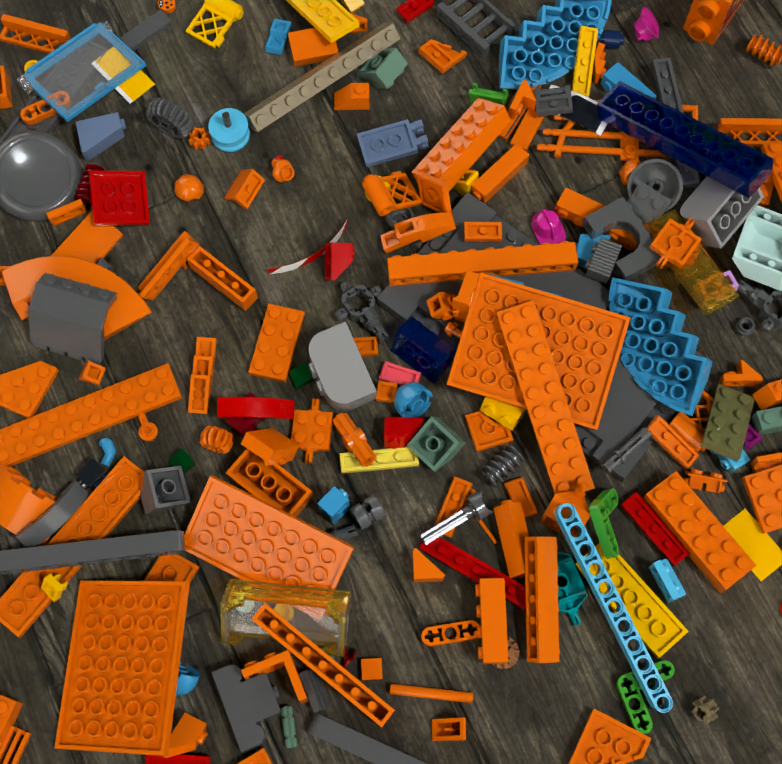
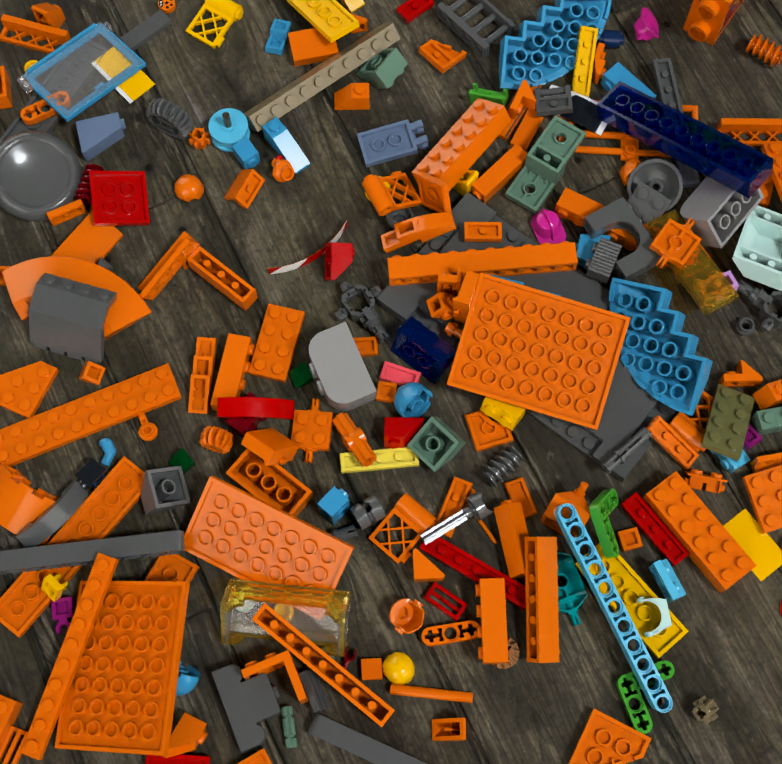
orange plate [496,300,595,495] -> none
none -> orange plate [20,552,119,760]
none -> orange slope [31,2,65,28]
none -> magenta plate [51,597,74,635]
none -> orange brick [210,333,255,411]
none -> dark azure brick [232,137,260,169]
none -> slope [262,117,310,174]
none -> orange piece [369,493,437,564]
none -> yellow hair [382,652,415,685]
none -> orange cap [389,598,424,635]
none -> red tile [423,582,468,622]
none -> orange bracket [436,265,465,297]
none -> sand green bracket [505,115,586,214]
none -> orange tile [617,527,643,552]
none -> light aqua helmet [636,597,672,638]

